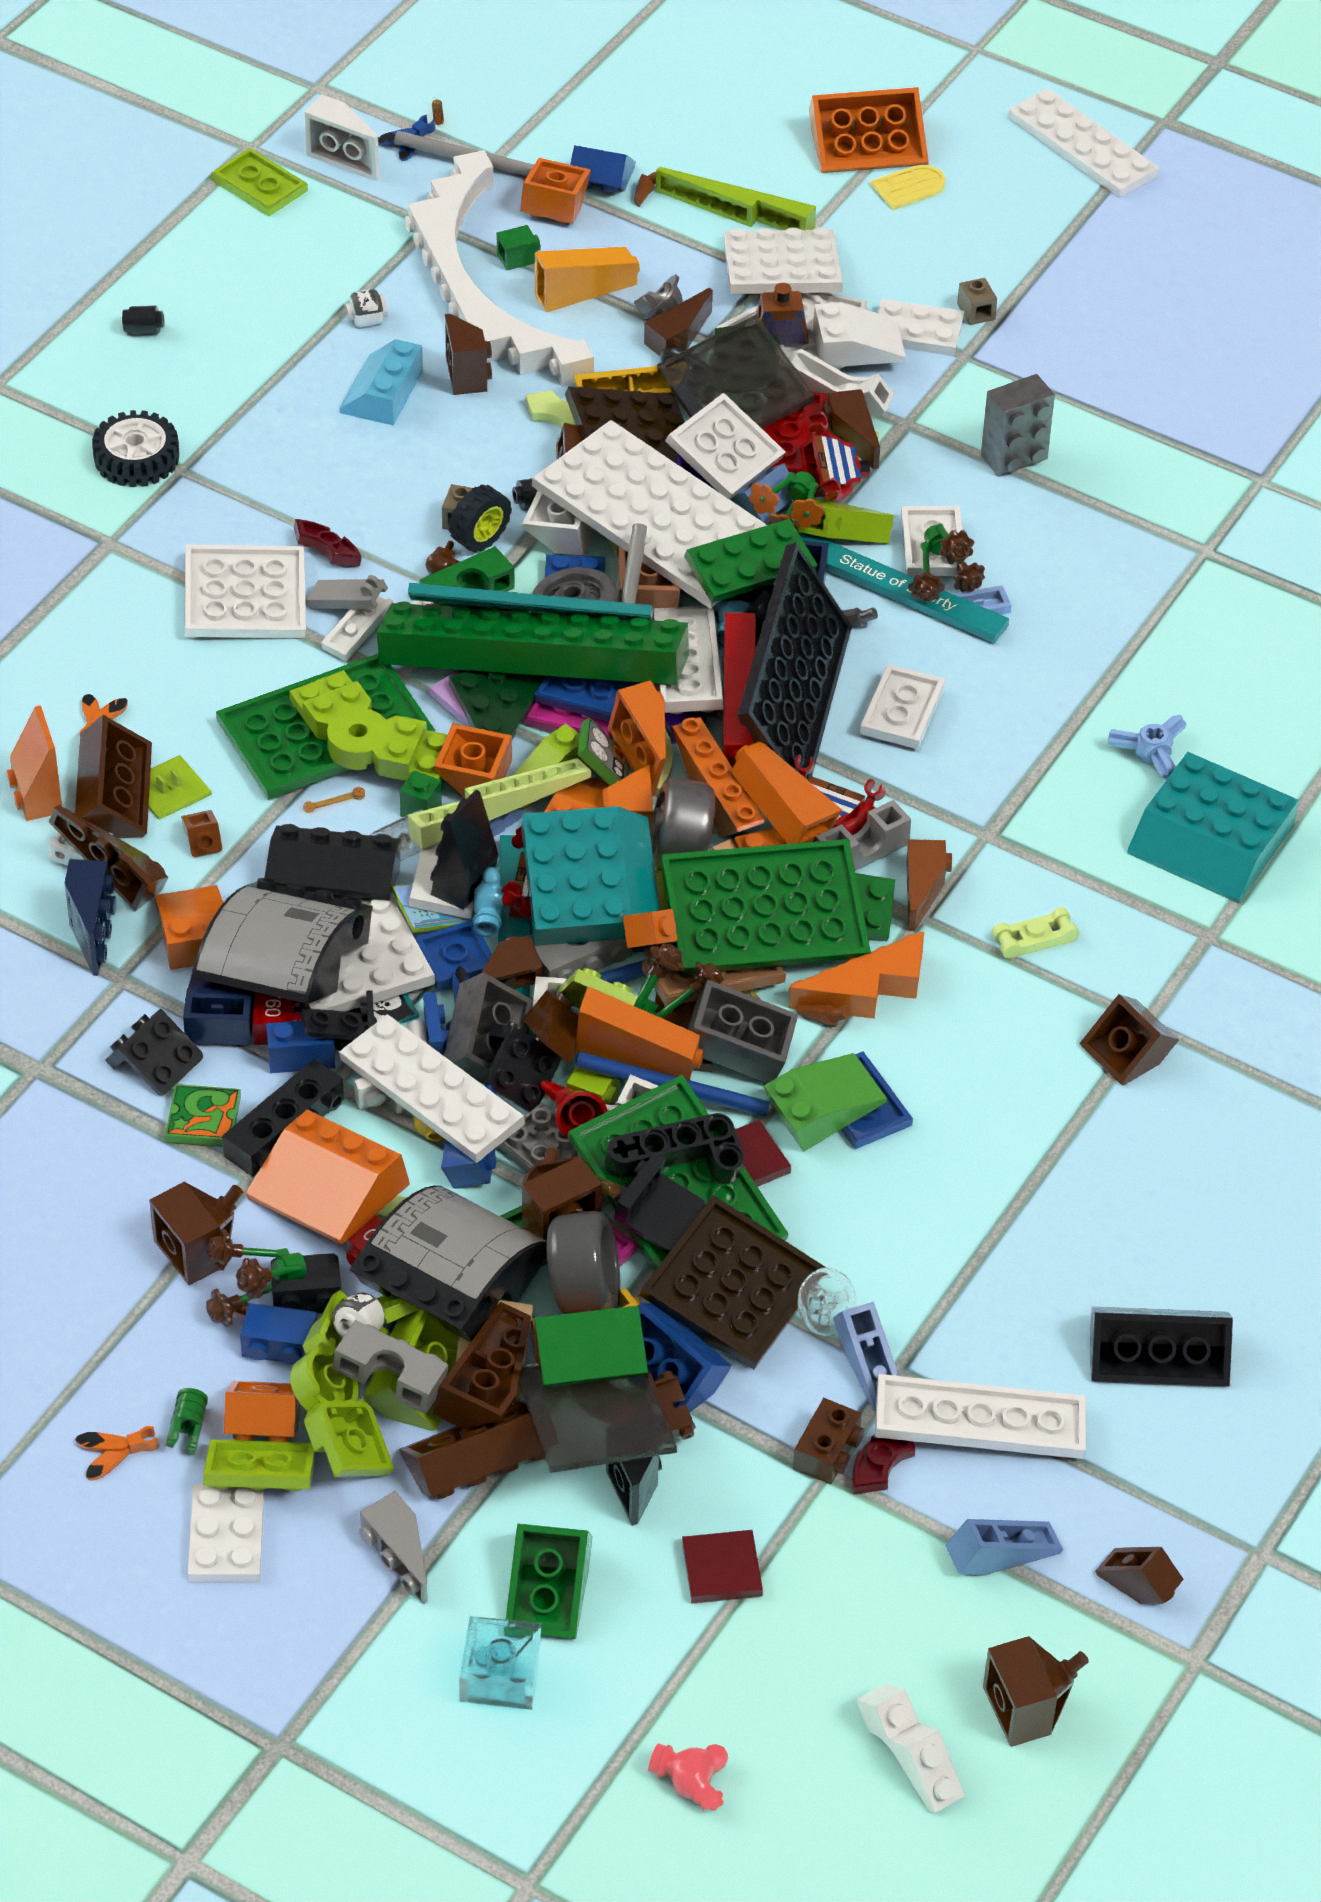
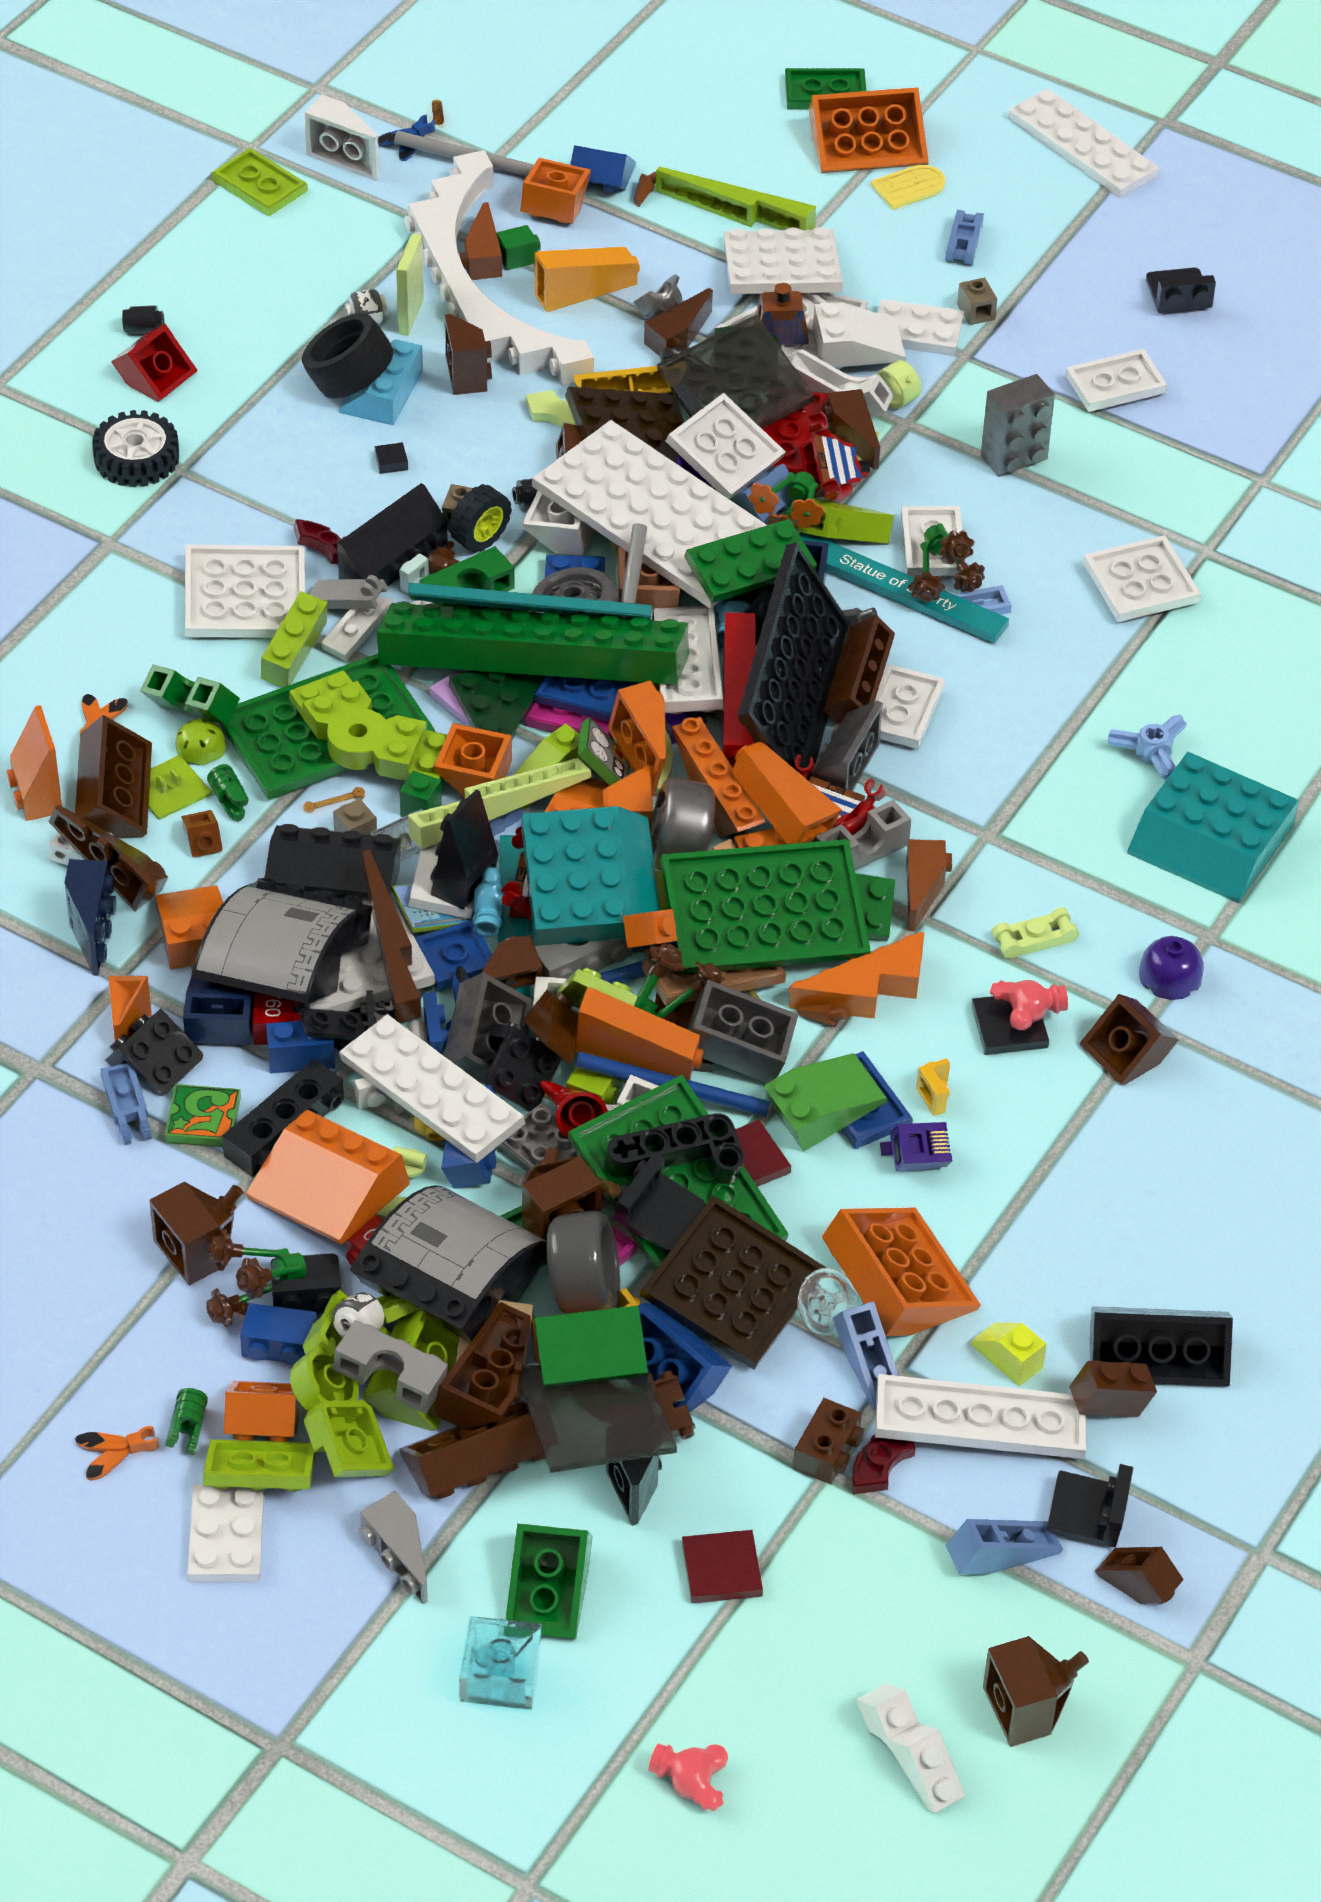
none -> medium blue hinge [100,1063,152,1145]
none -> orange slope [108,976,152,1041]
none -> red slope [111,324,198,402]
none -> green arch [140,664,240,726]
none -> lime helmet [175,718,226,765]
none -> green hinge [207,764,249,822]
none -> lime brick [260,591,328,687]
none -> black tyre [302,313,394,399]
none -> dark tan brick [333,798,377,836]
none -> black slope [337,483,448,593]
none -> reddish brown slope [362,849,421,1023]
none -> black tile [374,442,408,474]
none -> yellowish green plate [393,1146,427,1178]
none -> yellowish green tile [396,233,424,336]
none -> light aqua plate [399,553,429,596]
none -> dark orange slope [460,202,502,280]
none -> green tile [785,68,866,109]
none -> flat silver slope [808,701,883,791]
none -> orange slope [822,1207,981,1336]
none -> reddish brown brick [823,614,895,724]
none -> yellowish green piece [876,360,922,409]
none -> dark purple piece [879,1122,953,1172]
none -> yellow bracket [916,1058,950,1116]
none -> medium blue plate [945,209,984,265]
none -> neon yellow slope [970,1322,1047,1386]
none -> black tile [971,996,1049,1055]
none -> coral animal [989,980,1068,1030]
none -> black bracket [1047,1464,1134,1548]
none -> white plate [1065,349,1167,412]
none -> reddish brown brick [1069,1360,1157,1417]
none -> white plate [1083,535,1201,622]
none -> dark purple cylinder [1139,936,1204,1000]
none -> black bracket [1146,267,1216,313]

